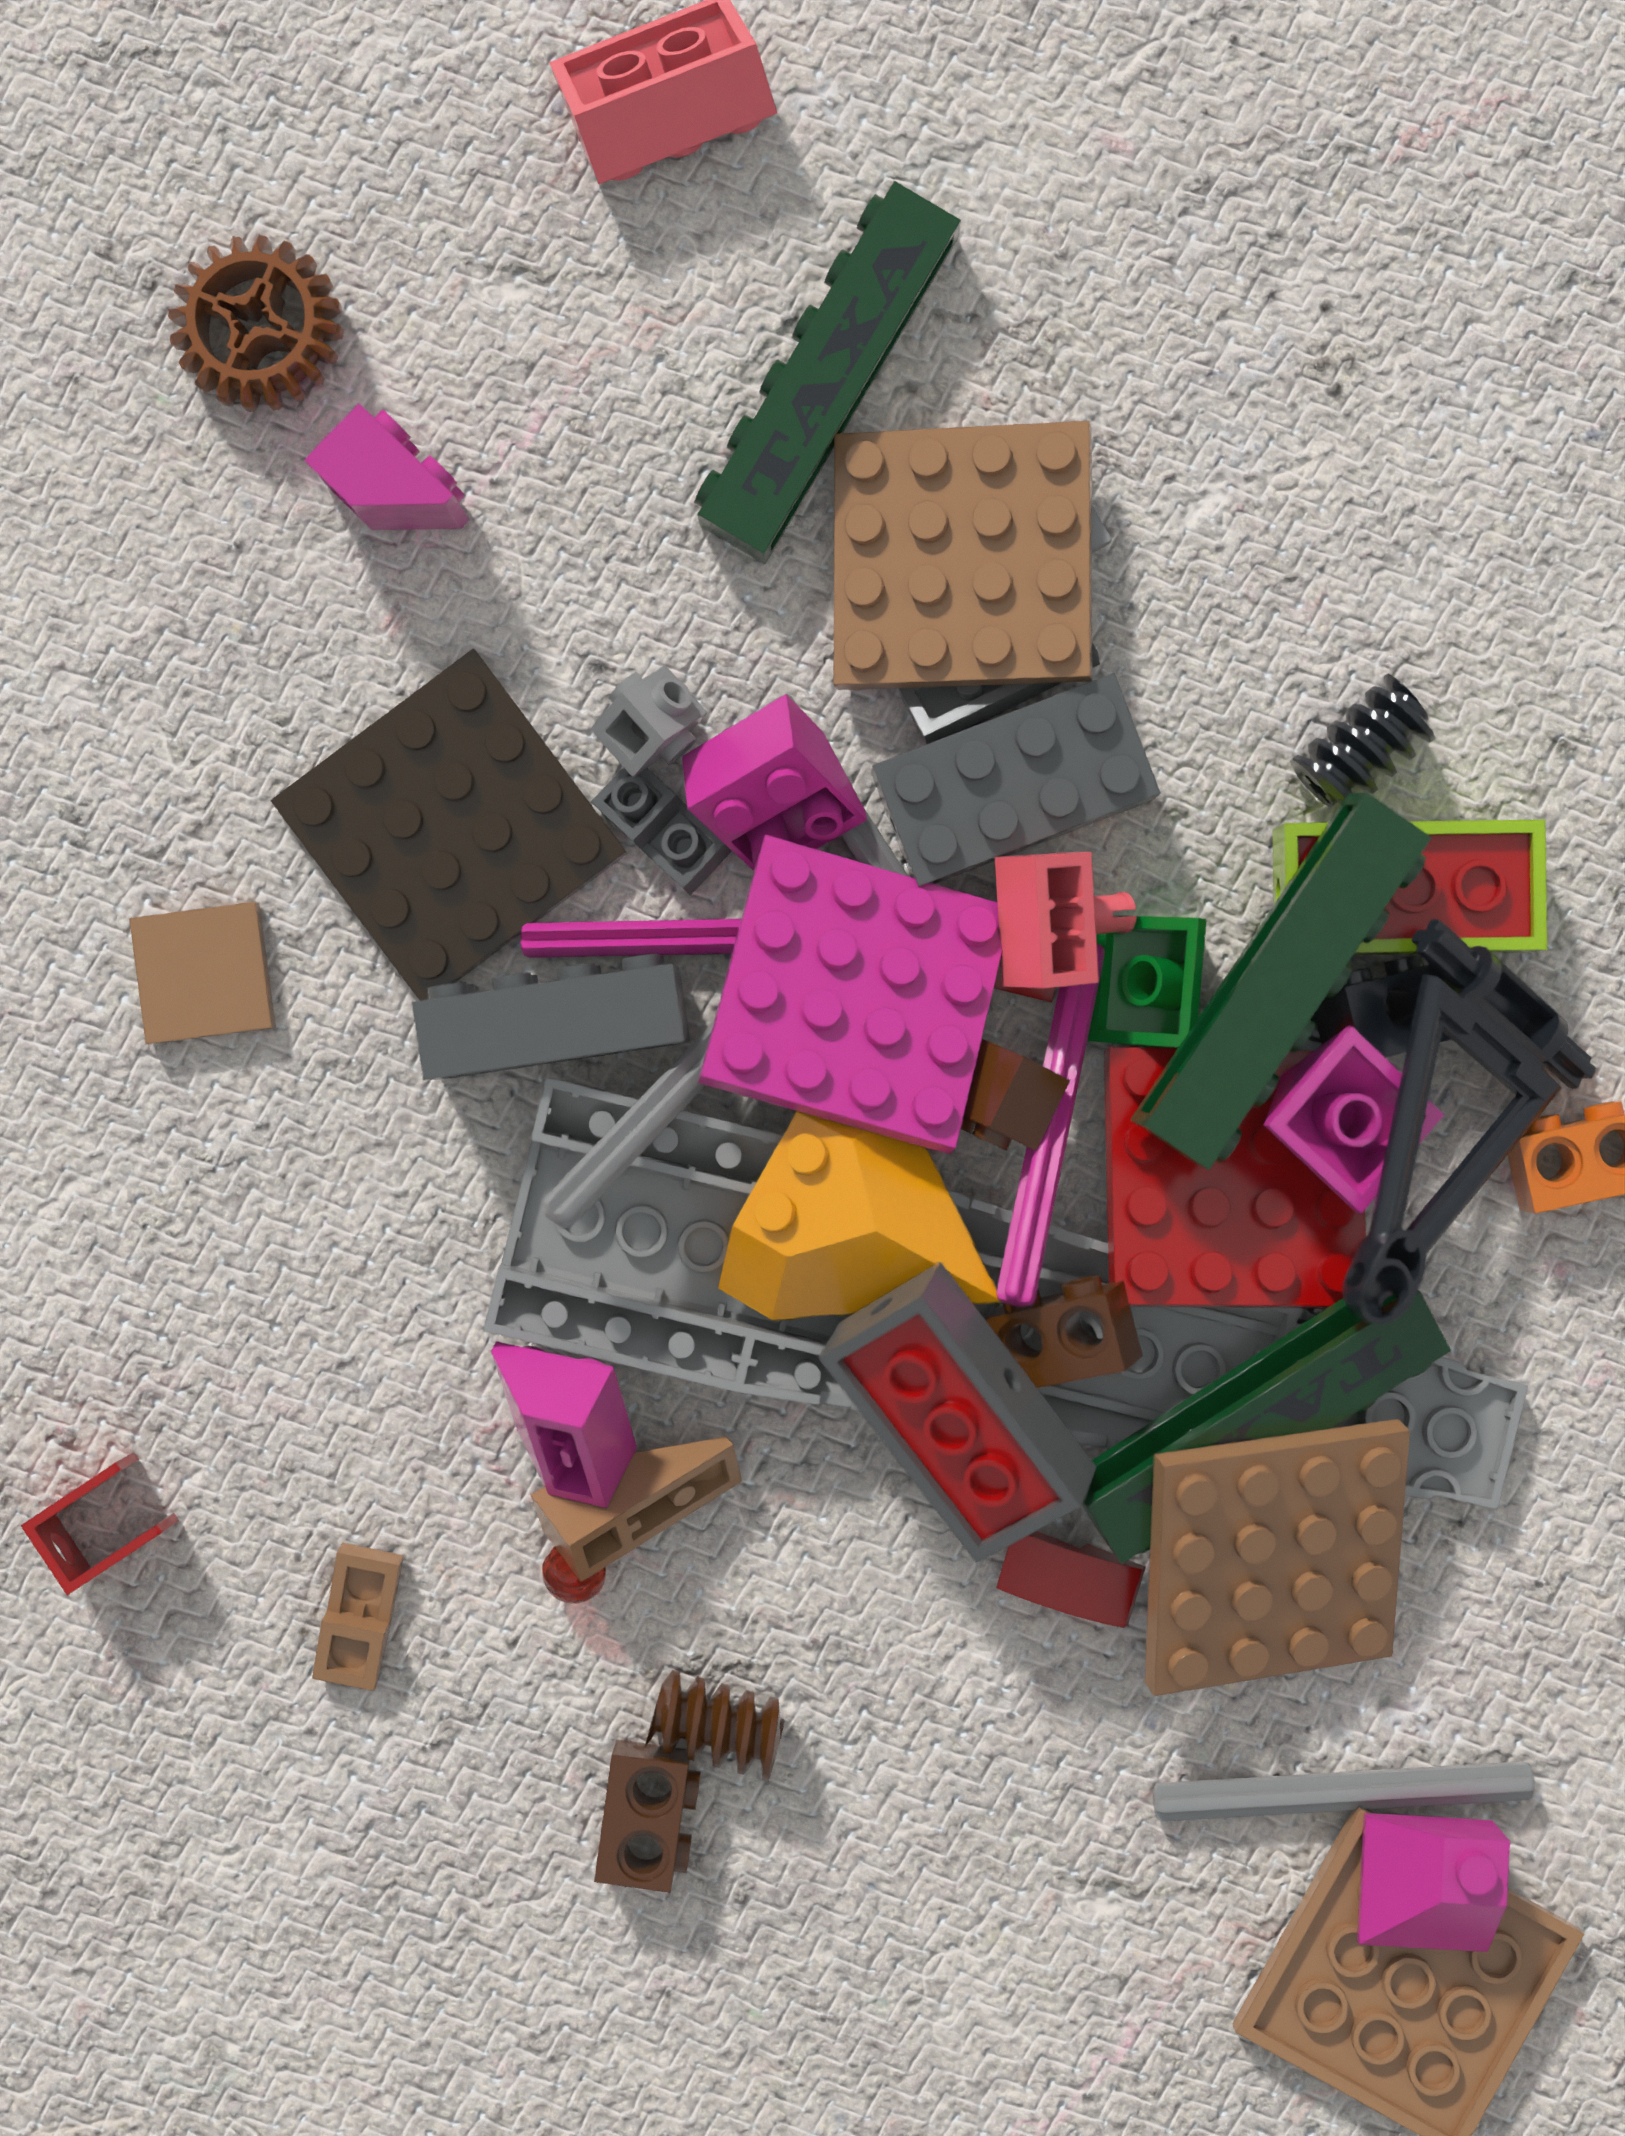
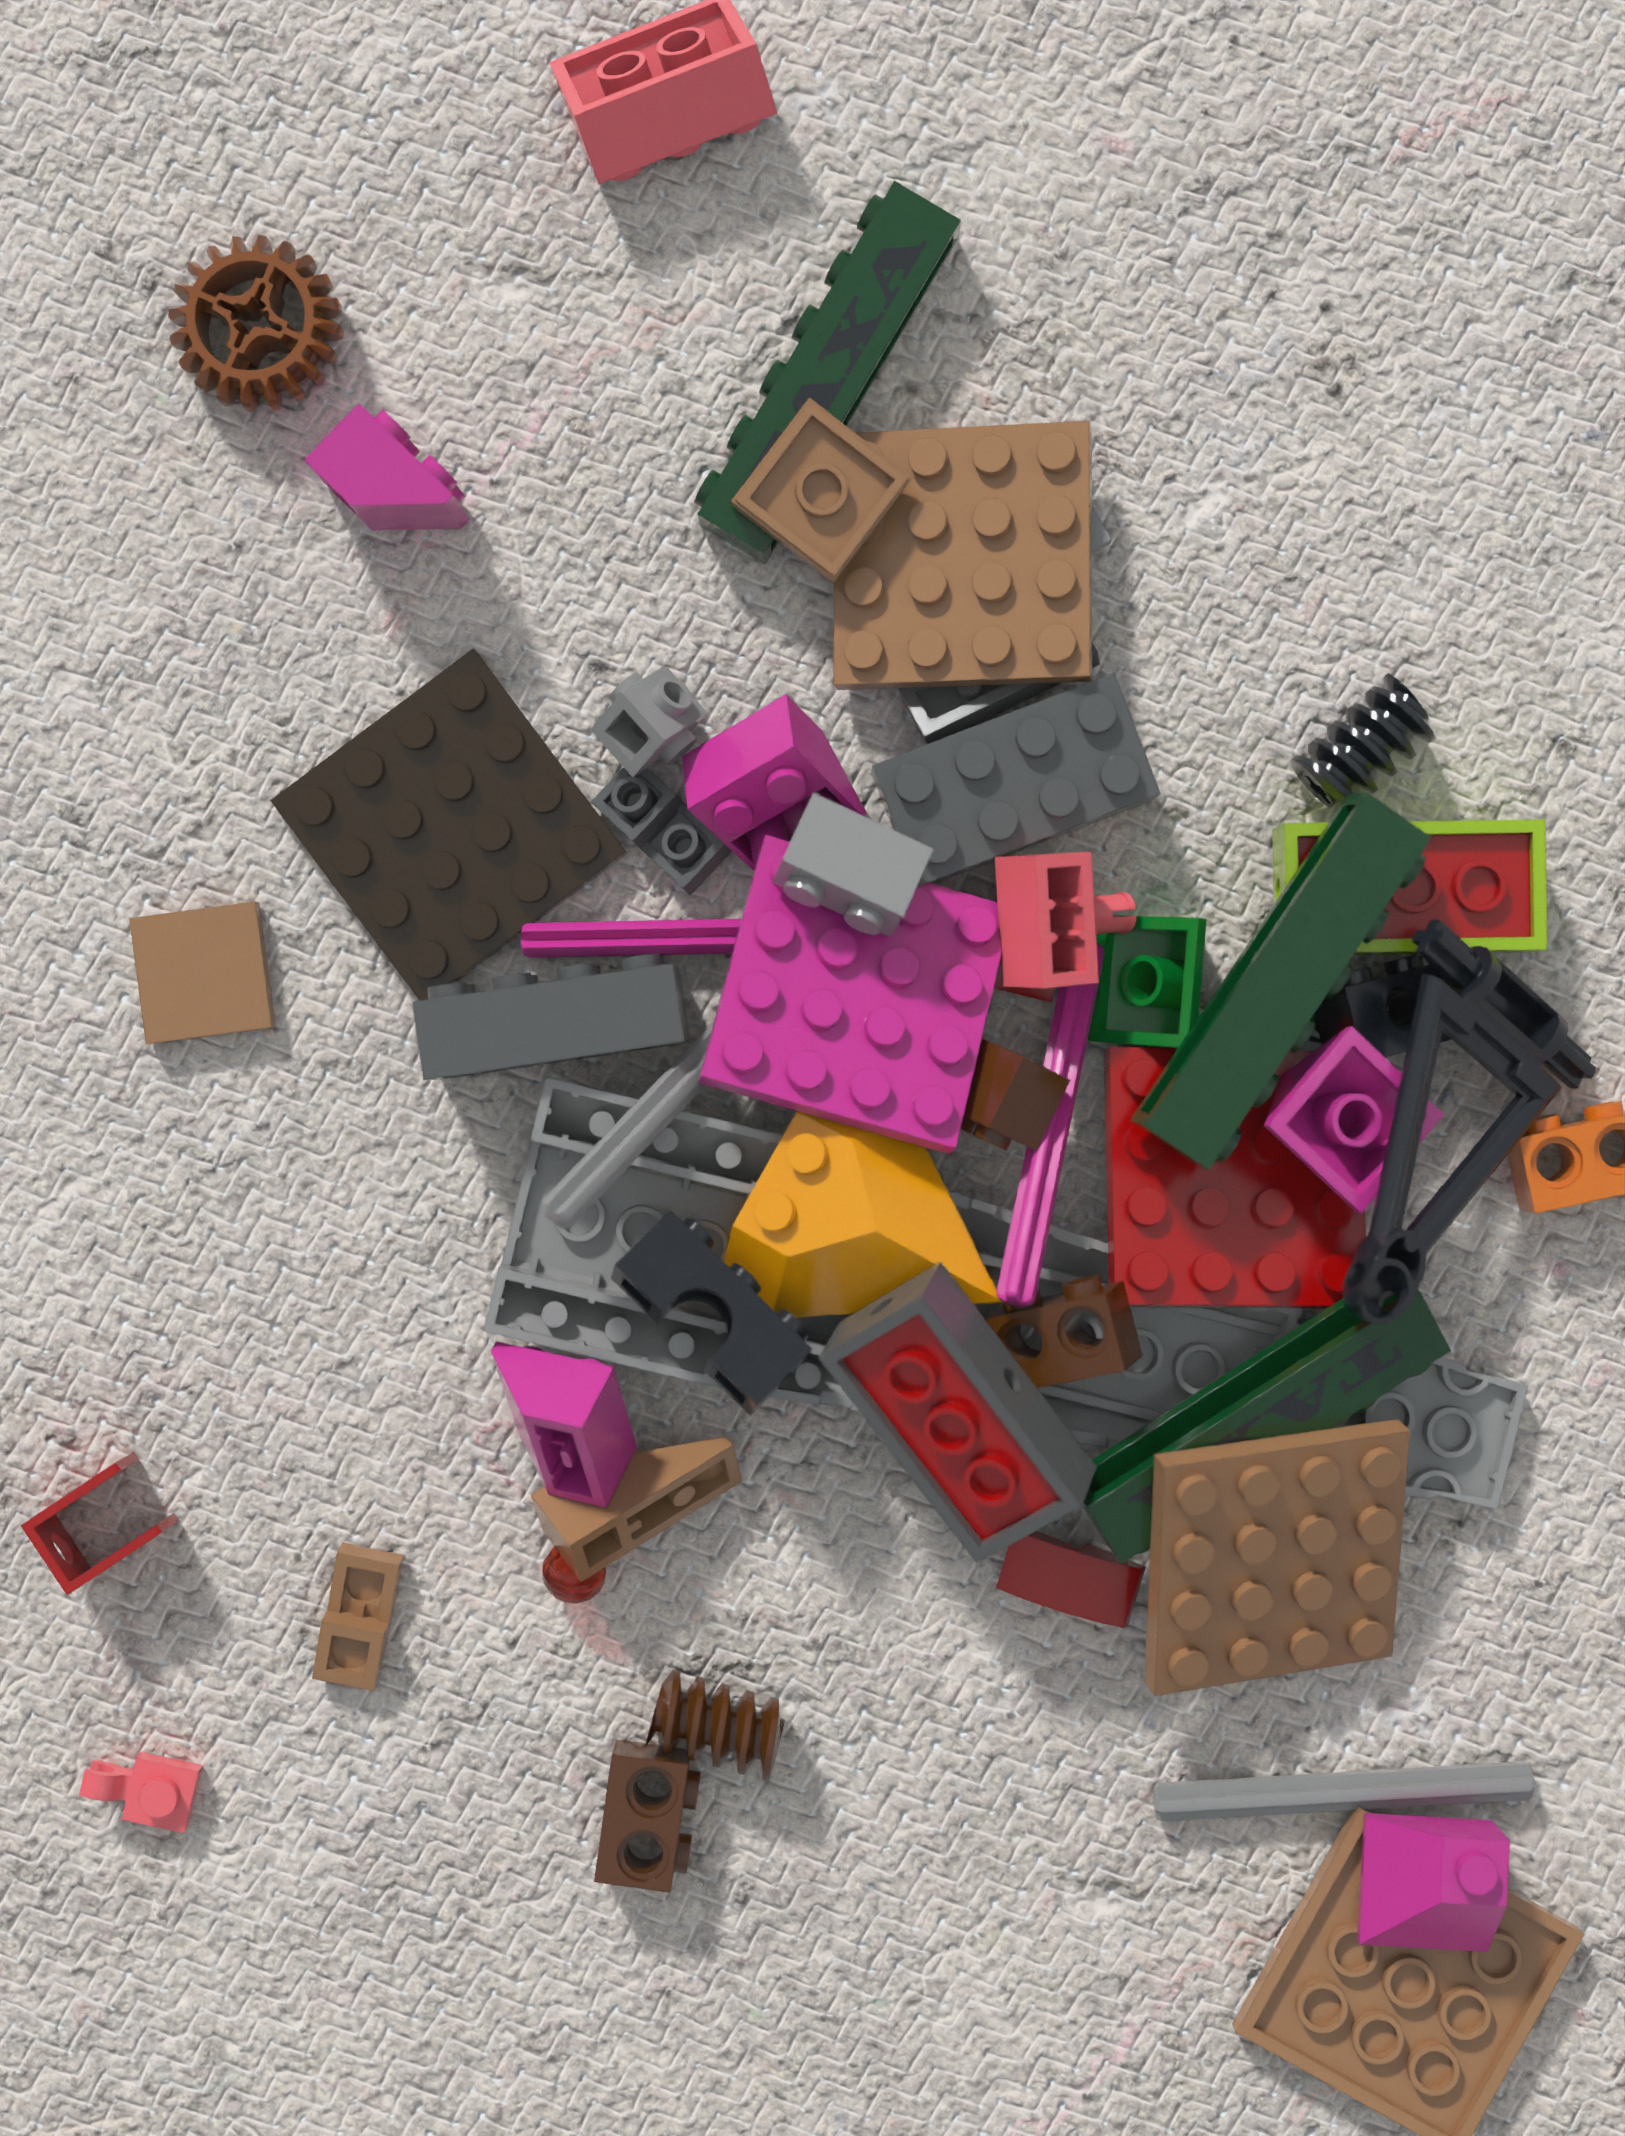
none -> coral plate [79,1752,203,1833]
none -> black arch [611,1210,813,1416]
none -> medium nougat tile [730,397,912,584]
none -> light grey brick [772,793,933,937]

